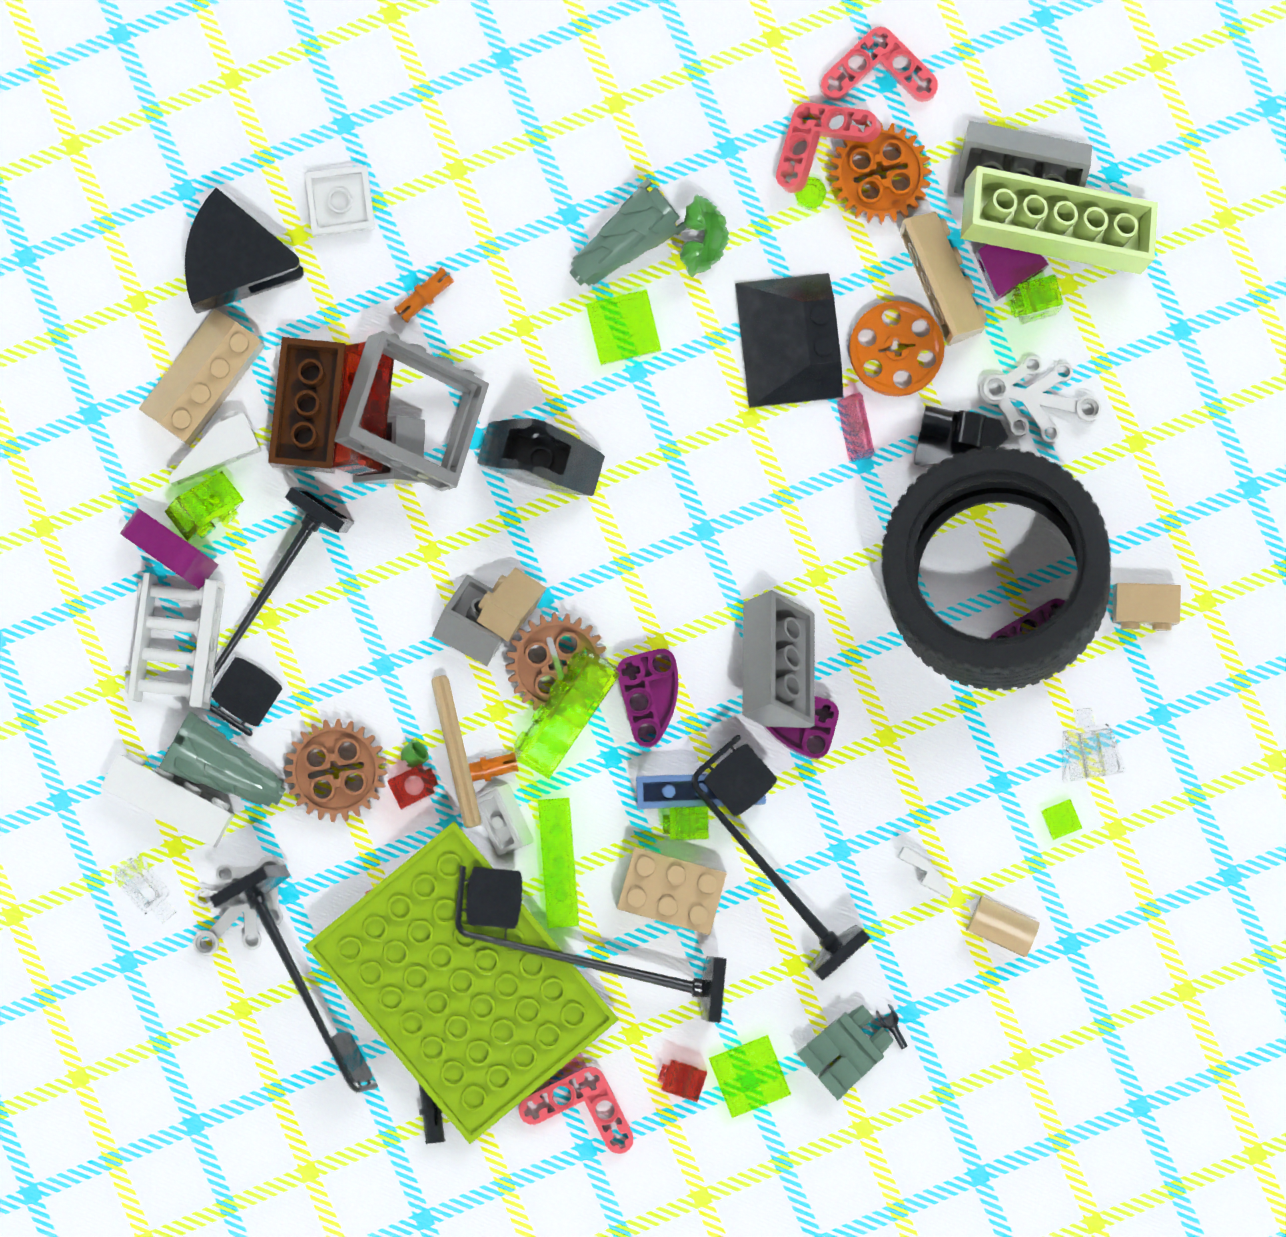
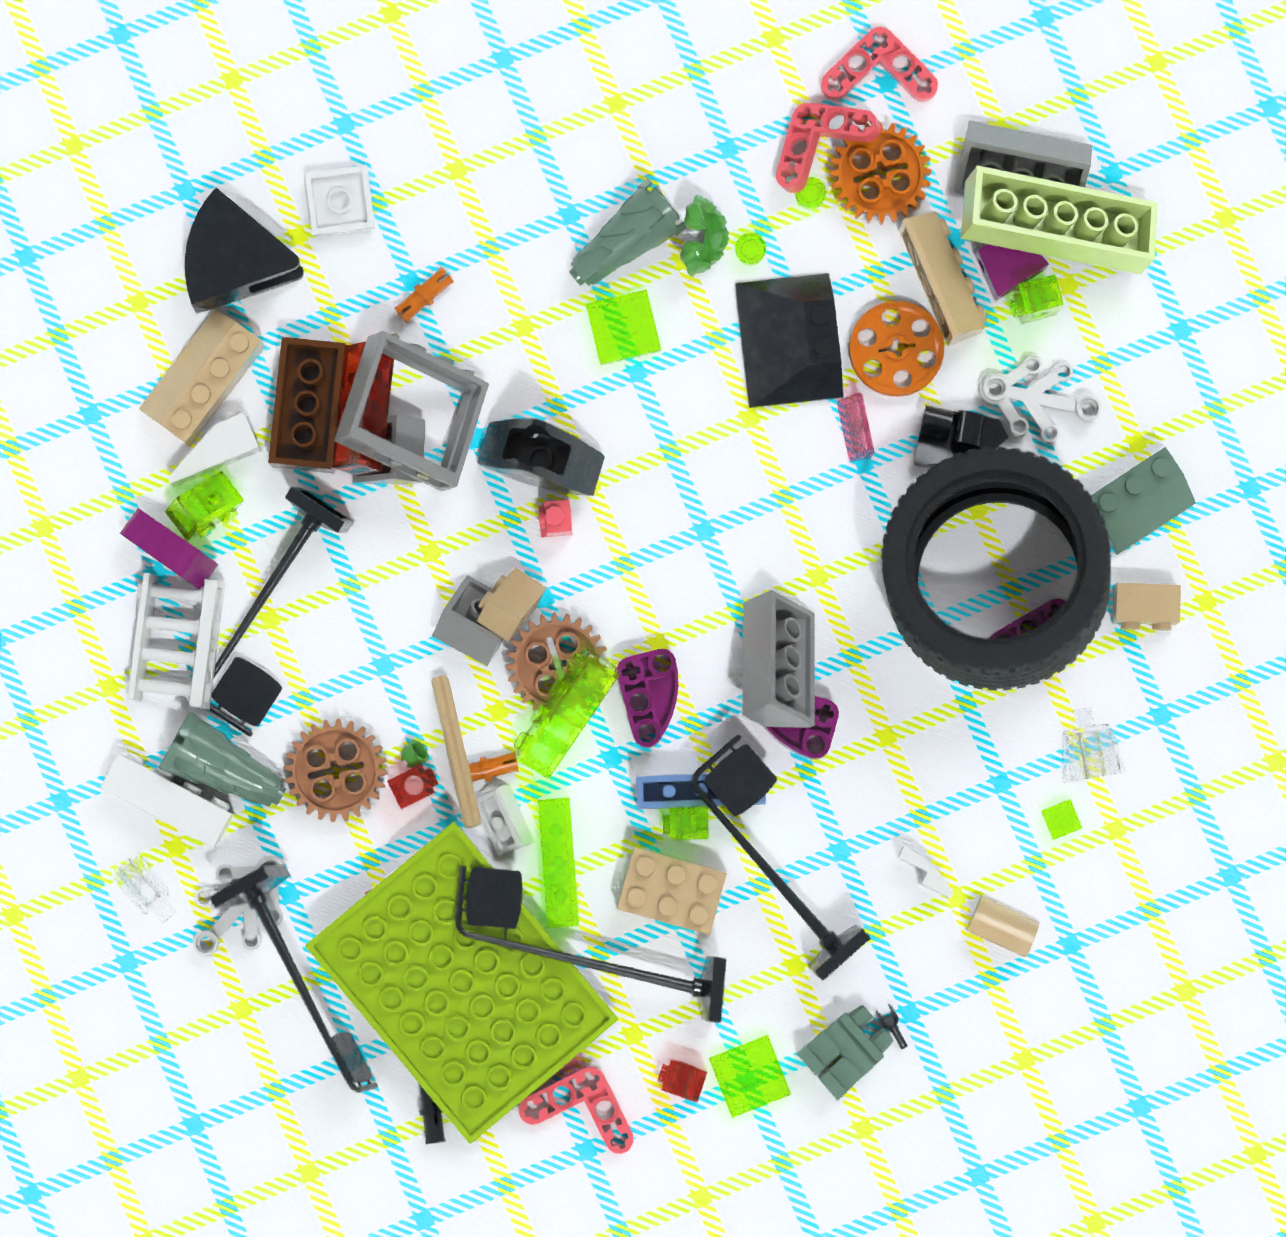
none -> coral brick [539,499,573,538]
none -> clear neon green tile [735,233,766,266]
none -> sand green slope [1092,446,1196,555]

